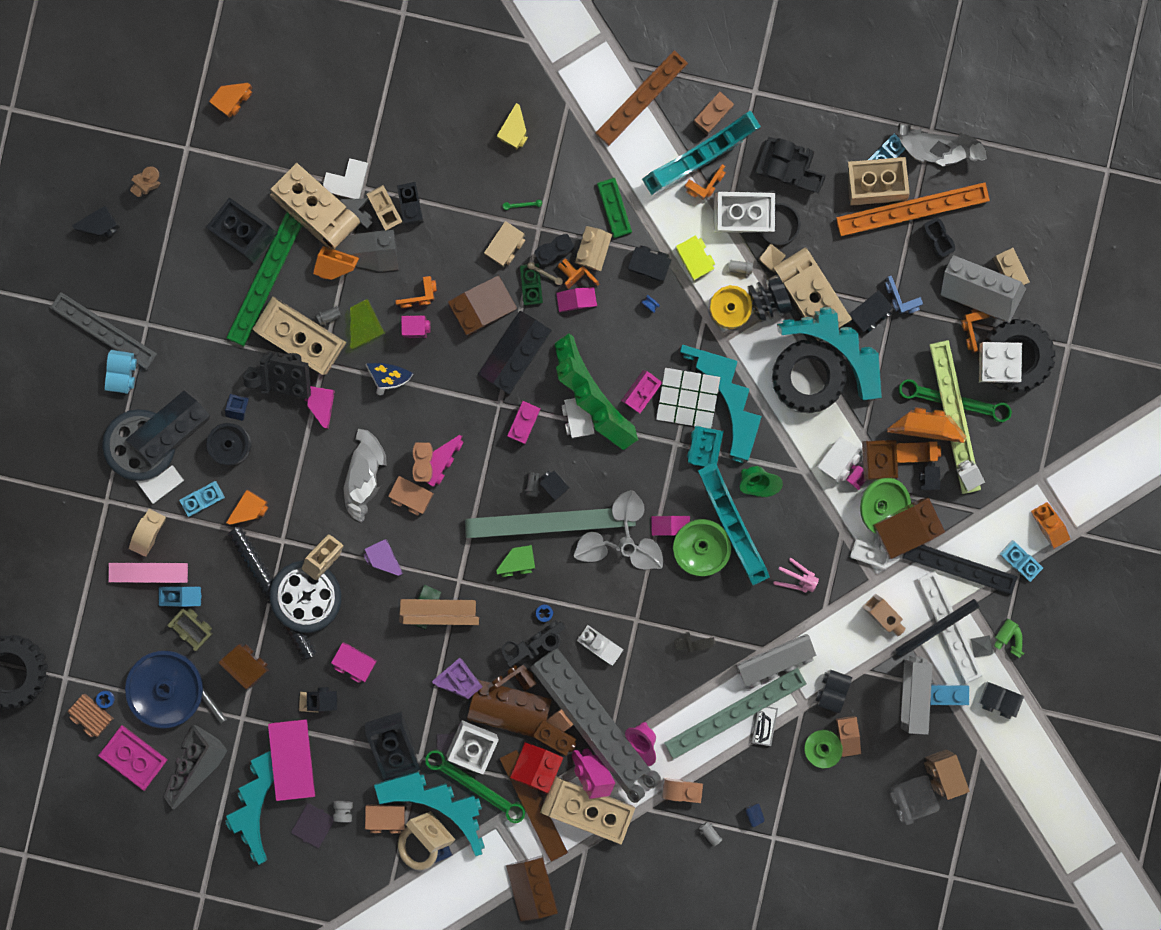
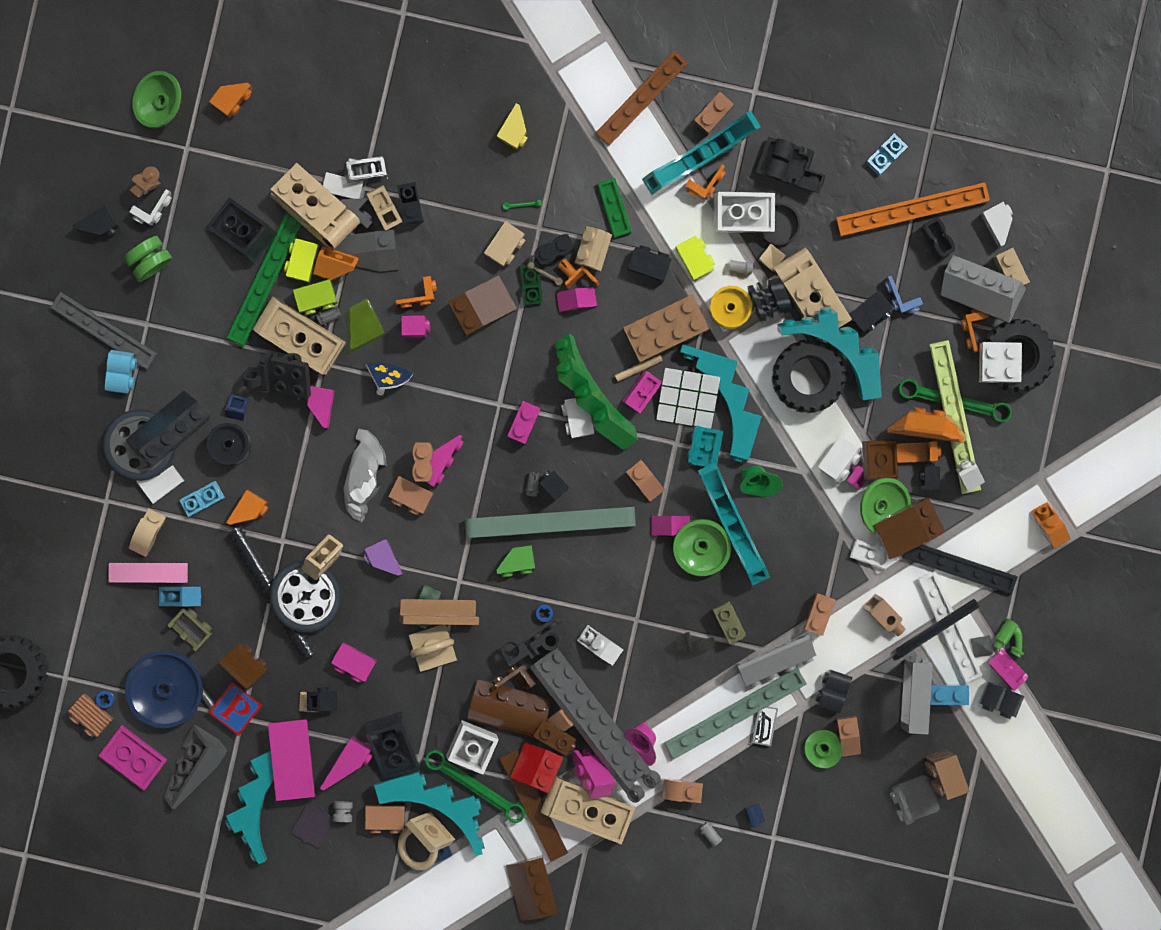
medium lavender wing [432,658,483,699] -> none
black slope [478,311,552,395] -> none
light grey plant [574,490,663,569] -> none
blue bush [641,295,660,313] -> none
bright pink plant [773,558,819,593] -> none
tan slope [848,157,910,205] -> none
light grey animal [897,123,987,166] -> none
medium azure slope [1000,540,1043,582] -> none
none -> bright green wheel [123,236,173,282]
none -> white bracket [130,189,172,226]
none -> bright green dish [133,71,181,128]
none -> piece [208,682,263,736]
none -> neon yellow brick [284,239,319,283]
none -> lime brick [293,279,338,316]
none -> dark pink slope [320,736,373,791]
none -> slope [344,156,387,183]
none -> tan tile [409,625,457,672]
none -> tan piece [615,354,663,382]
none -> medium nougat brick [623,294,709,363]
none -> nougat slope [626,460,665,502]
none -> olive window [712,601,746,645]
none -> nougat brick [803,593,836,636]
none -> white slope [981,202,1013,248]
none -> dark pink hinge [986,648,1028,691]

